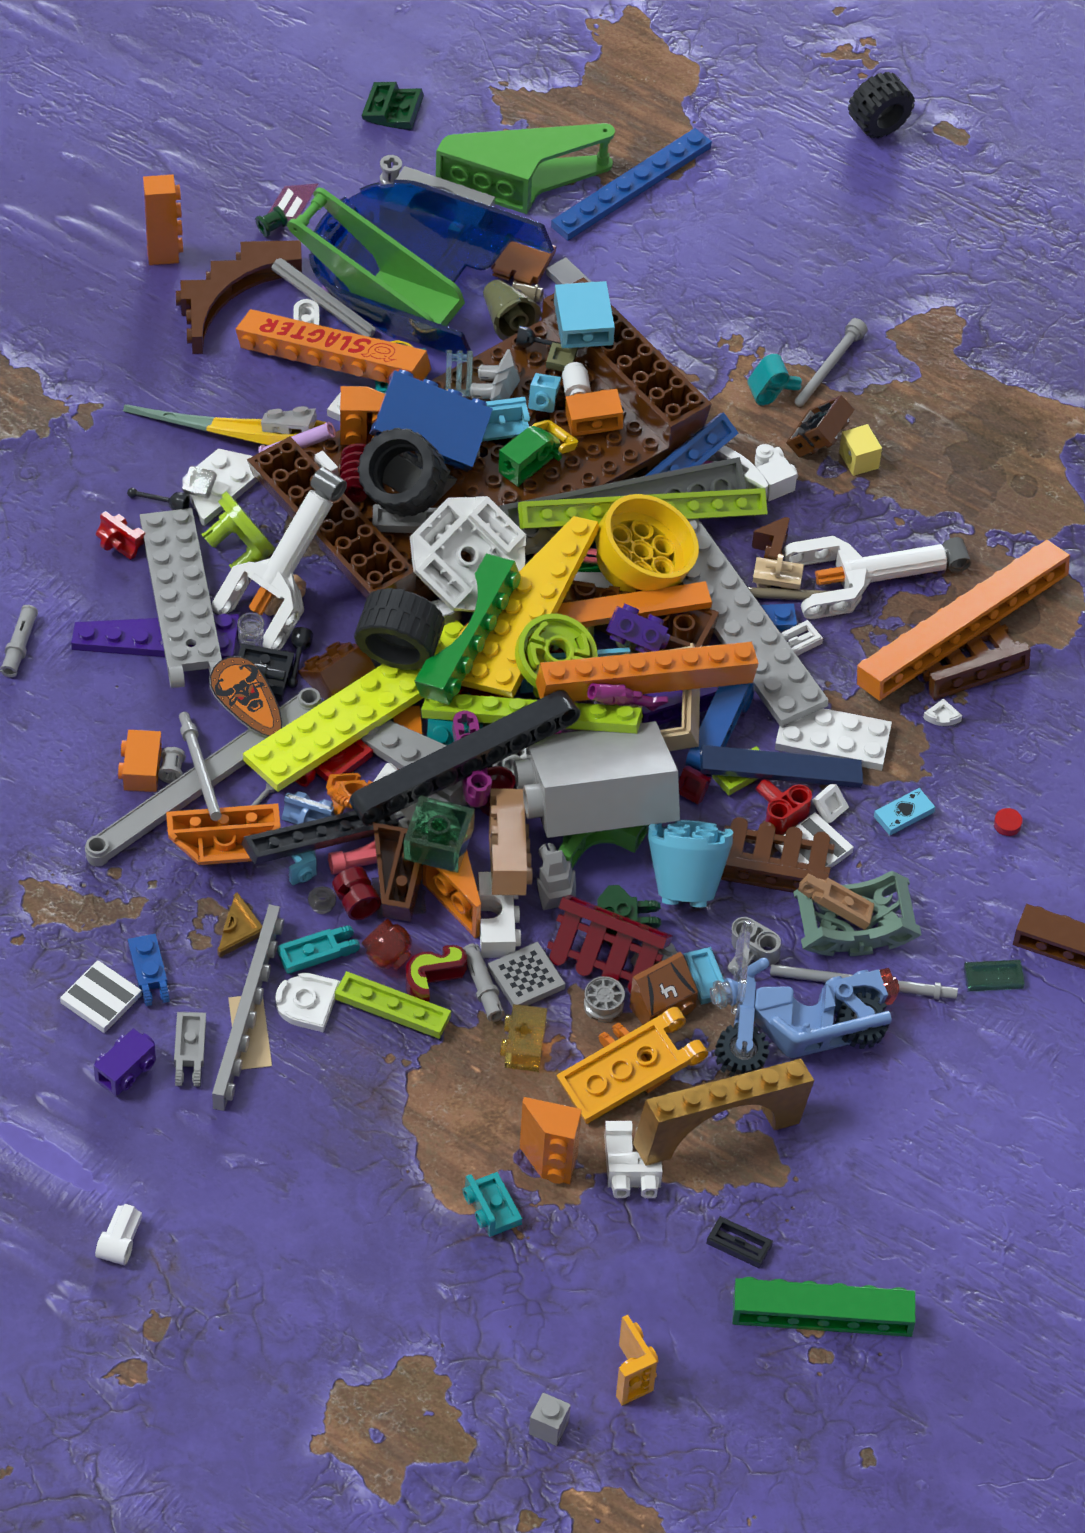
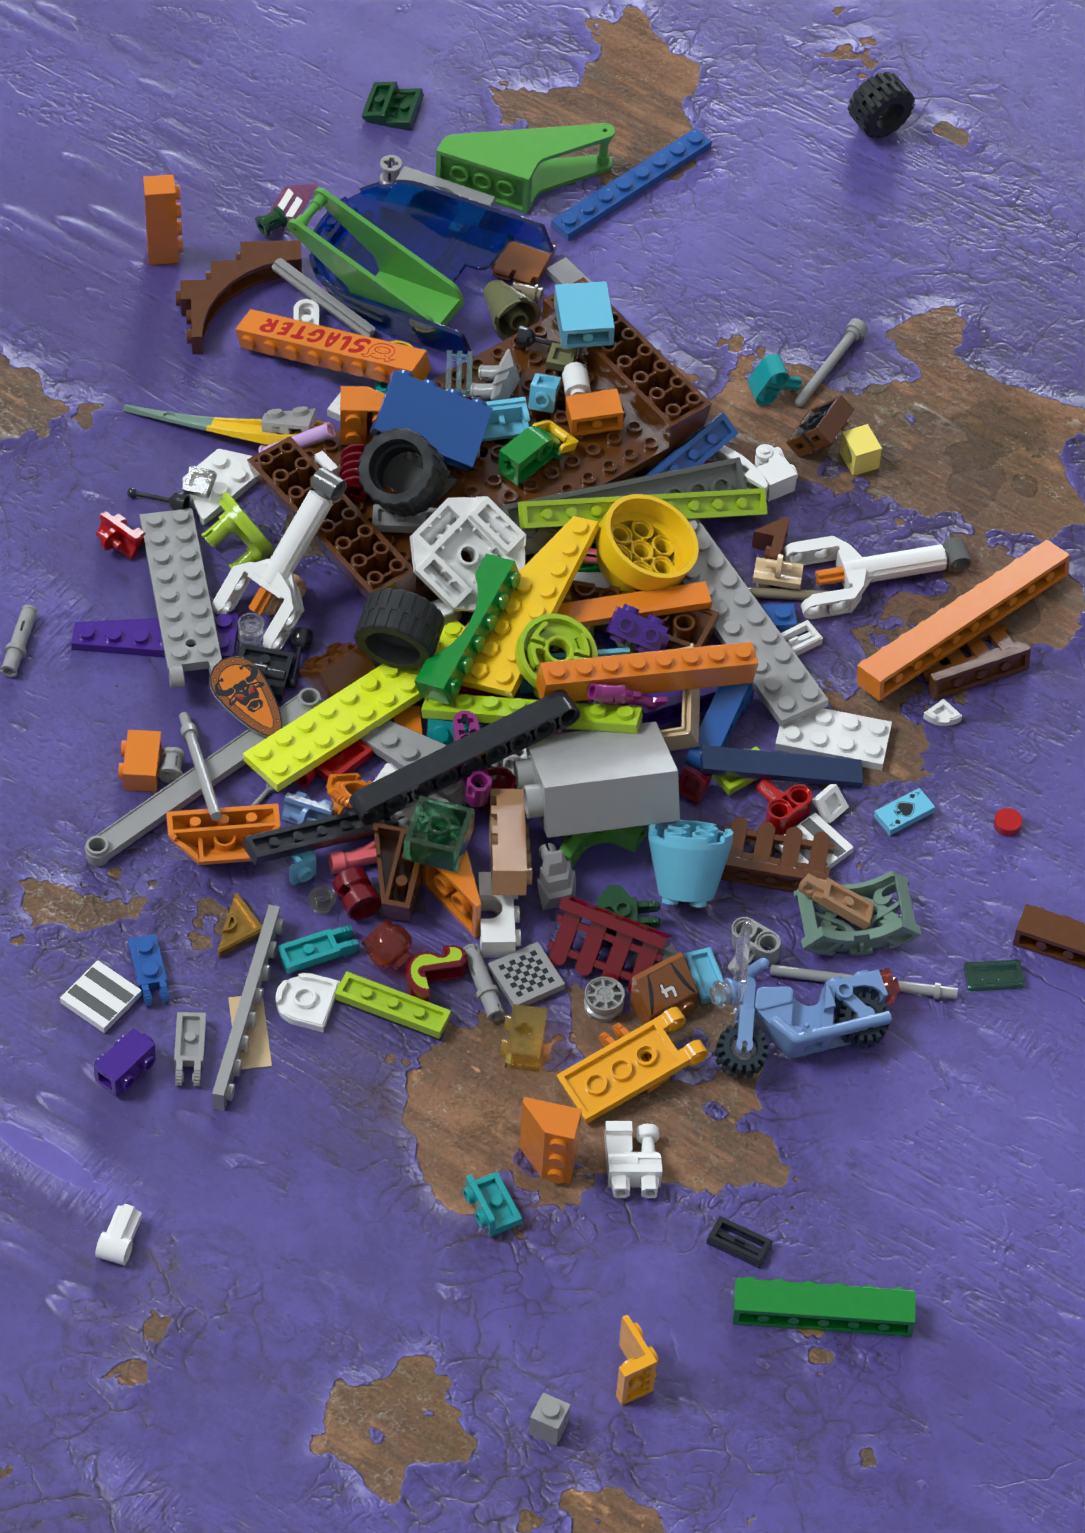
pearl gold arch [633,1059,814,1166] -> none

